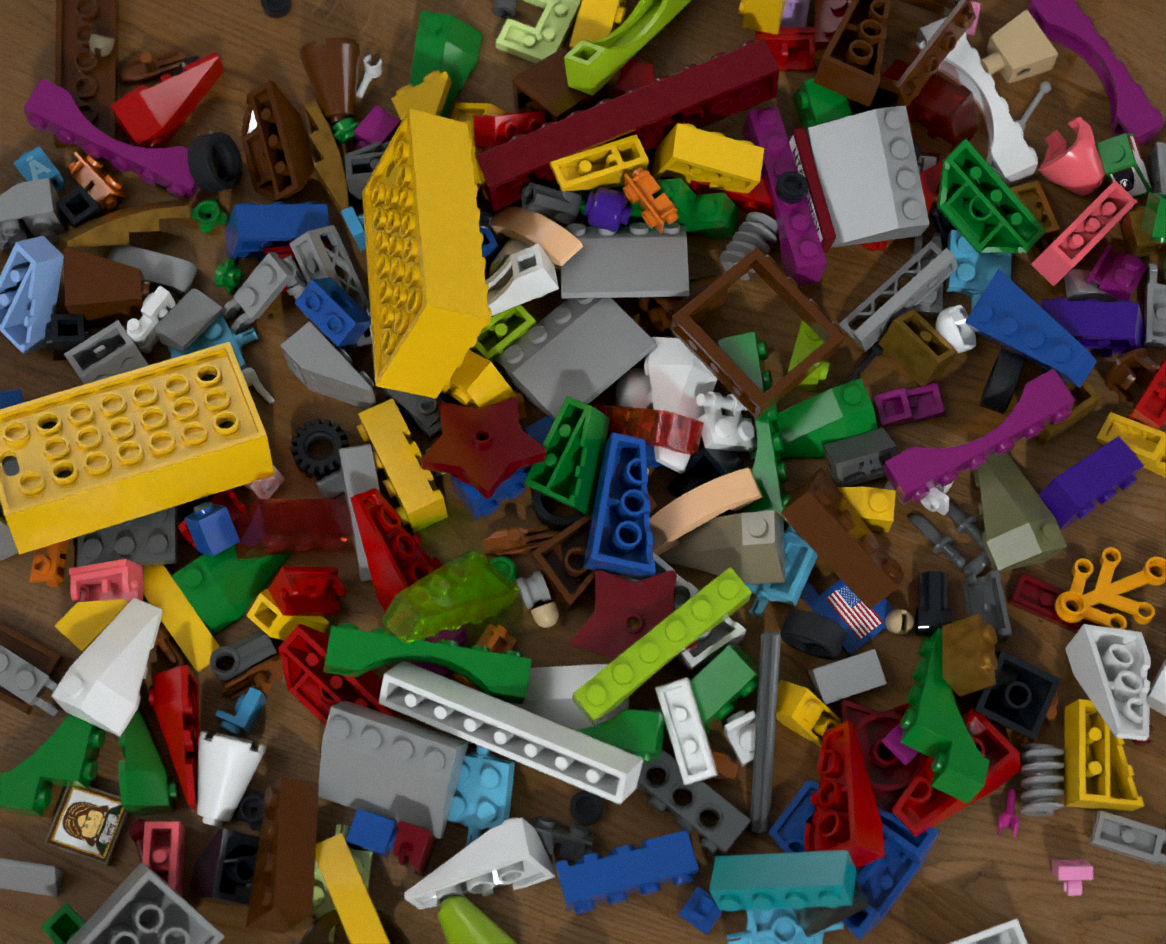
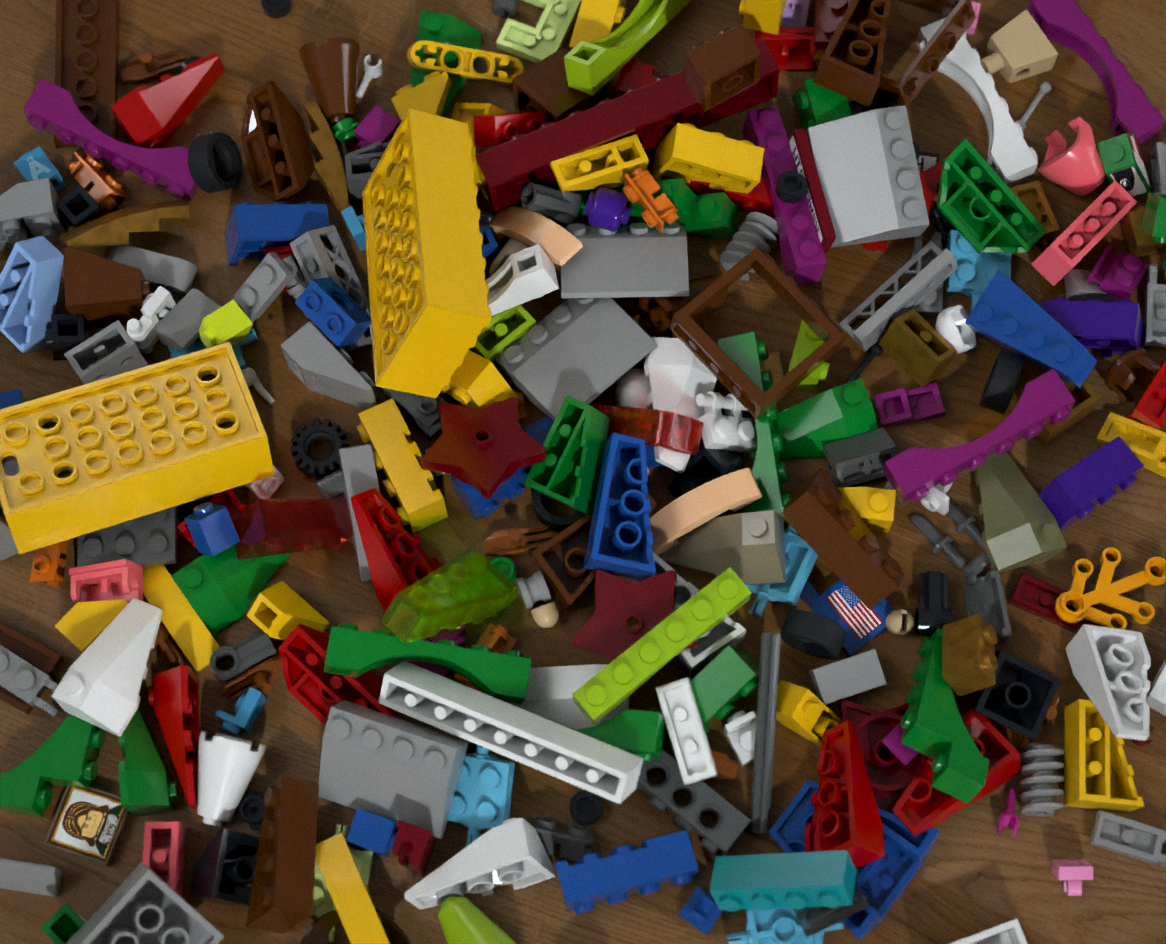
dark tan hinge [89,33,115,57] -> none
dark red hand [128,819,146,862] -> none
green plate [191,199,227,233] -> none
green plate [215,258,242,295] -> none
red hinge [269,566,346,616] -> none
clear red wedge [882,58,979,151] -> none
none -> neon yellow brick [198,299,253,348]
none -> yellow beam [407,40,524,85]
none -> reddish brown brick [685,23,761,112]

